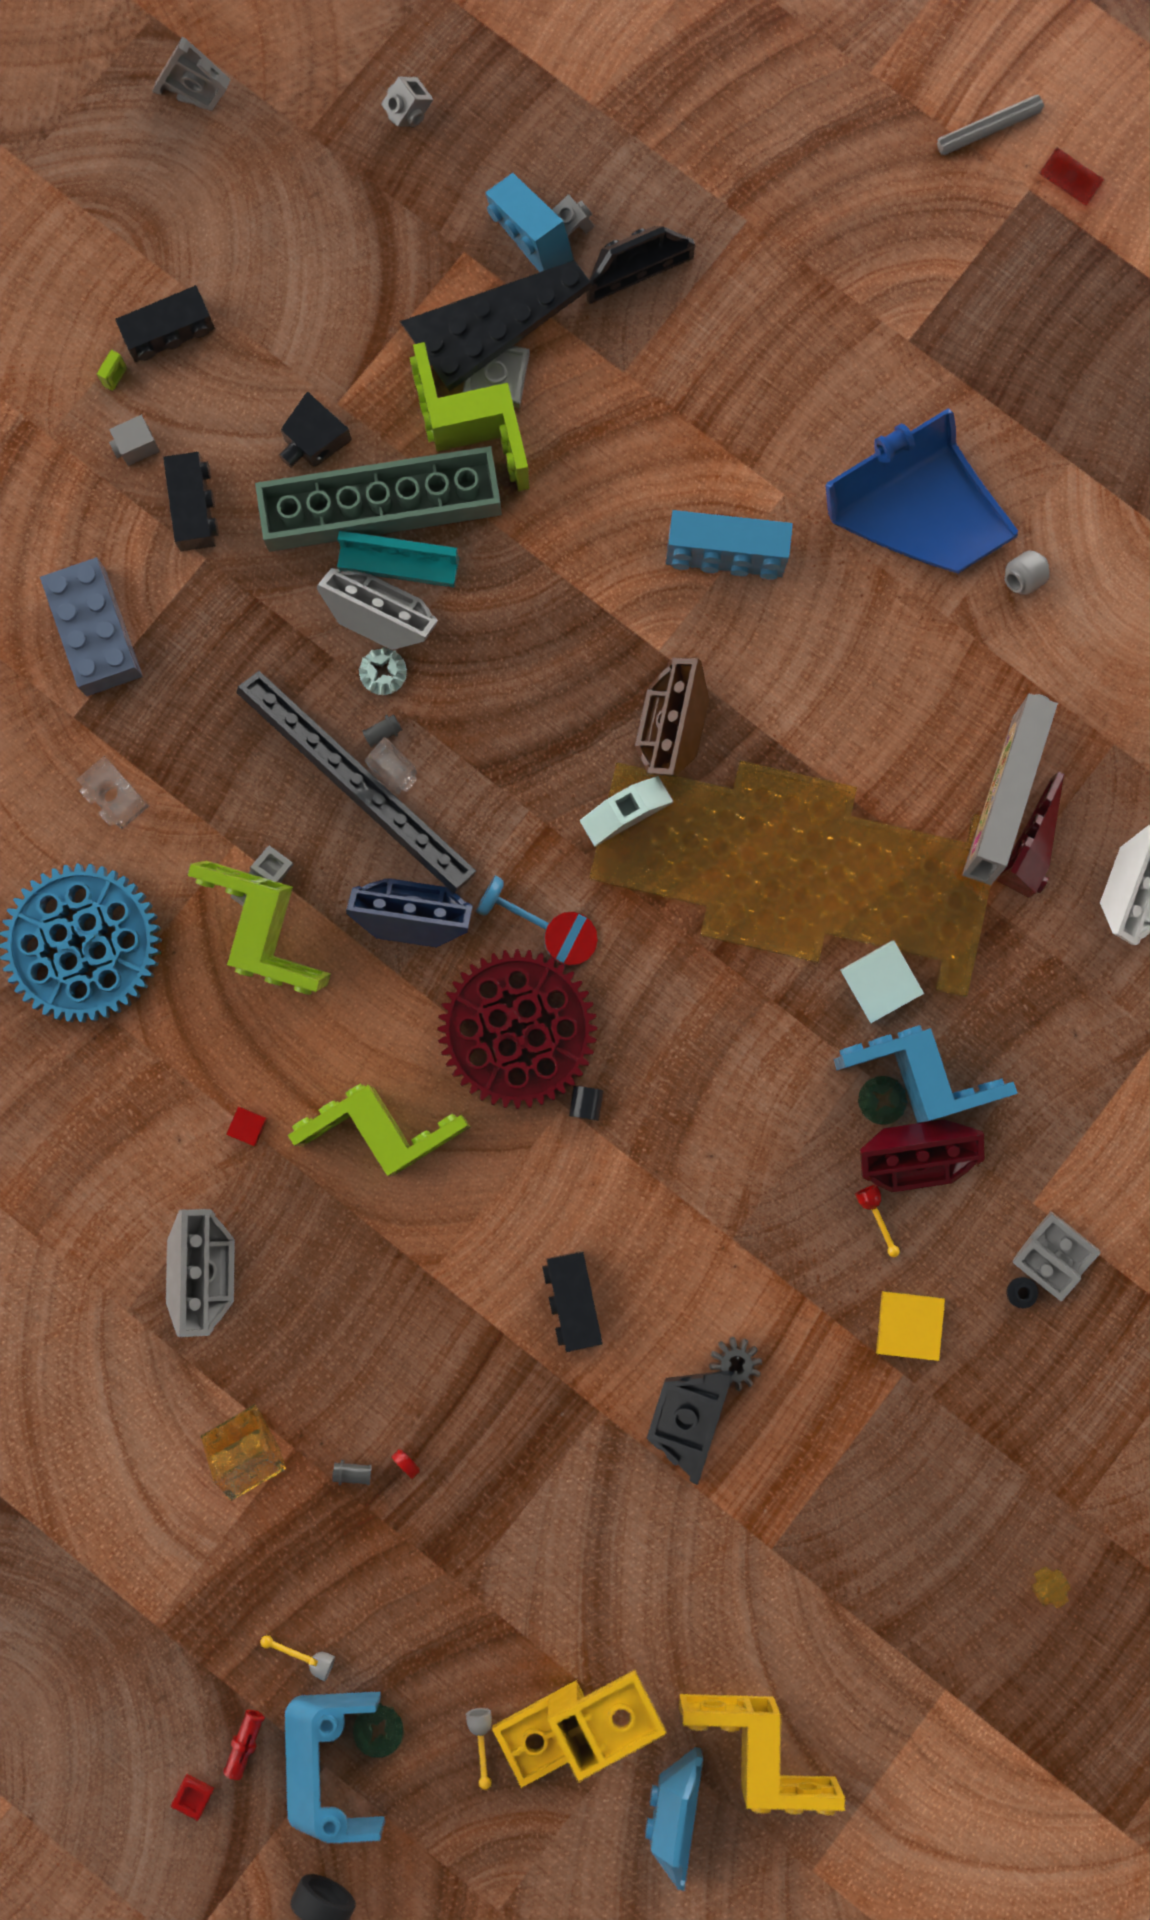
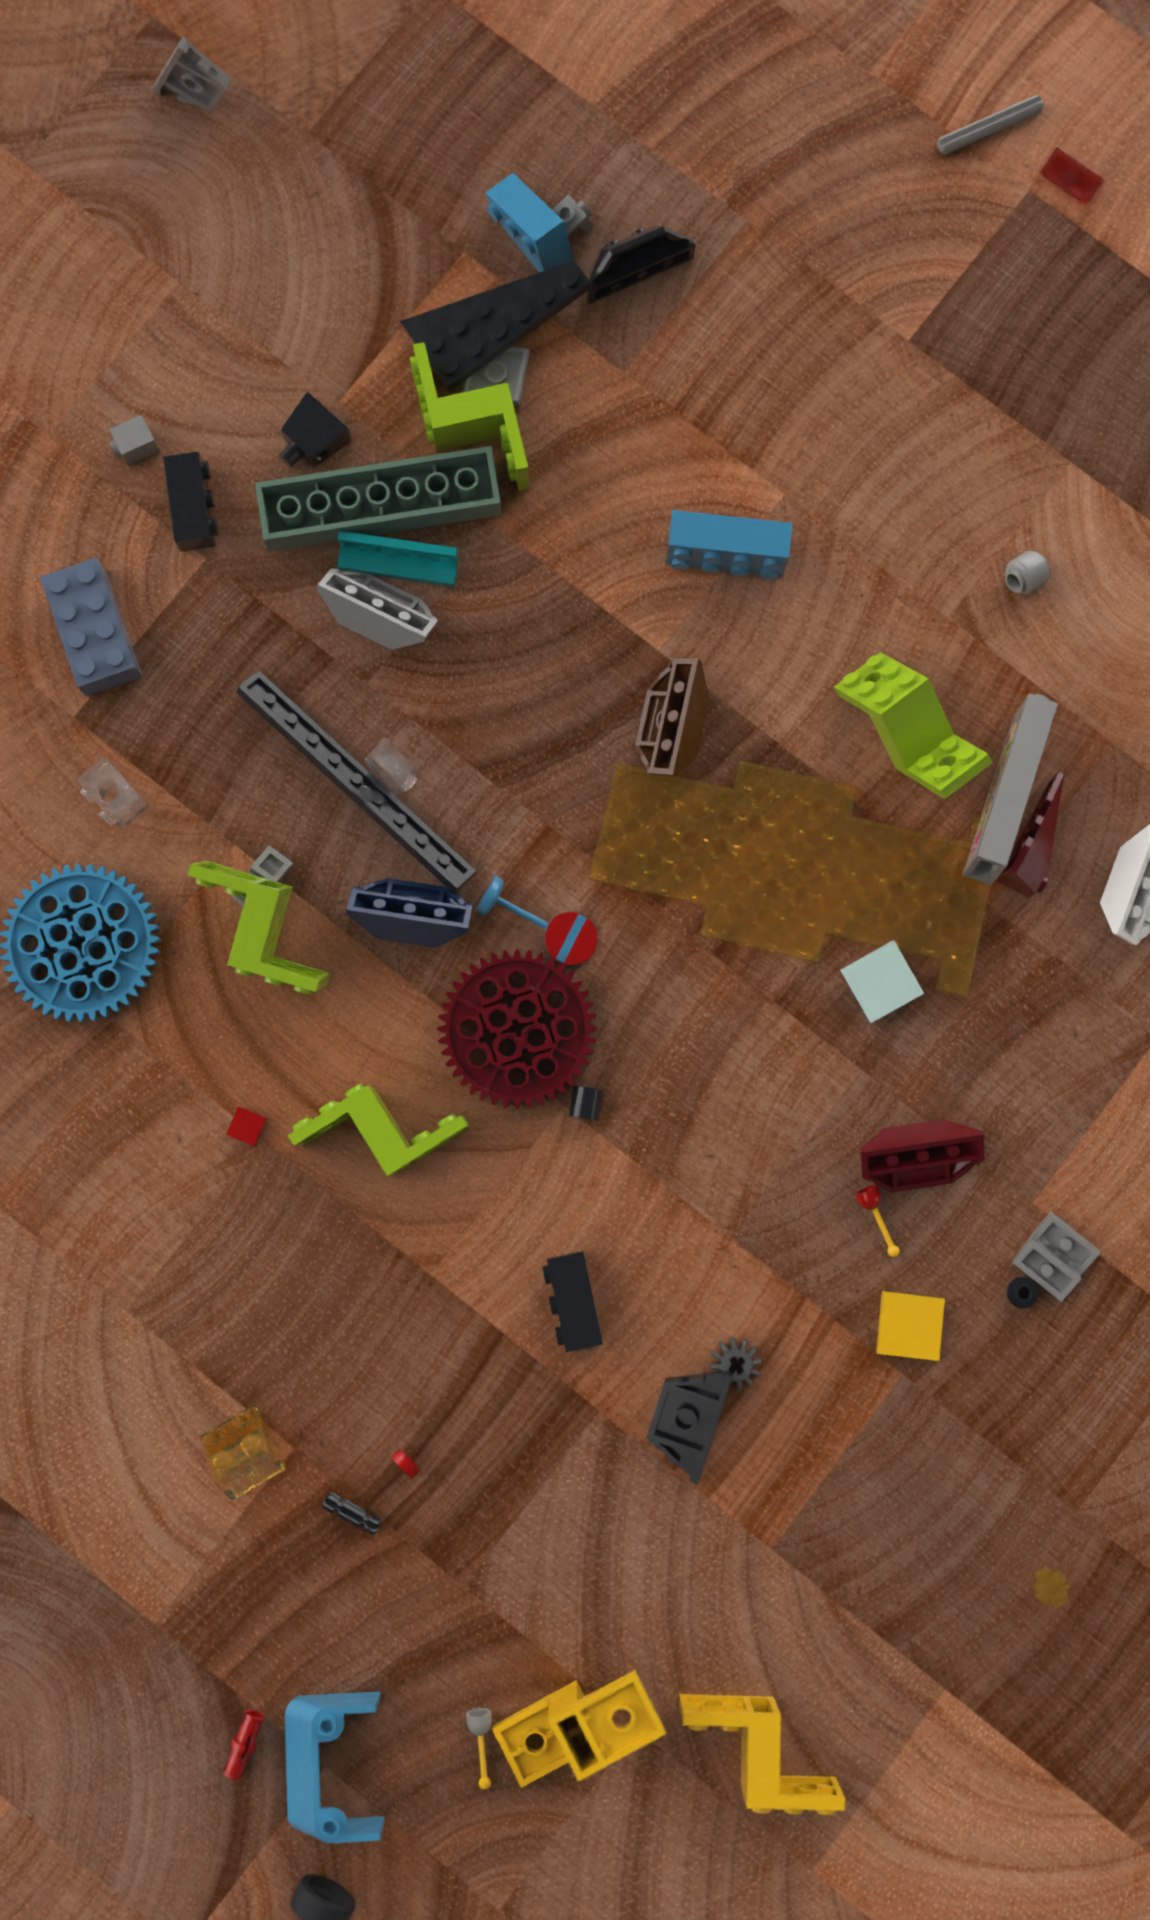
lime tile [97,349,127,391] -> none
black brick [115,285,215,362] -> none
light grey wedge [166,1209,235,1337] -> none
red tile [170,1774,215,1821] -> none
hinge [260,1635,335,1681] -> none
dark grey pin [332,1460,372,1486] -> none
clear green gear [353,1703,404,1758] -> none
light aqua gear [359,647,407,695] -> none
dark grey pin [362,714,402,748] -> none
light grey brick [381,77,434,127] -> none
light aqua slope [580,776,673,847] -> none
dark azure wedge [645,1747,703,1891] -> none
blue panel [825,408,1018,574] -> none
dark azure bracket [833,1025,1018,1123] -> none
clear green gear [858,1076,908,1125] -> none
none -> black axle [322,1492,382,1535]
none -> lime bracket [834,652,993,800]

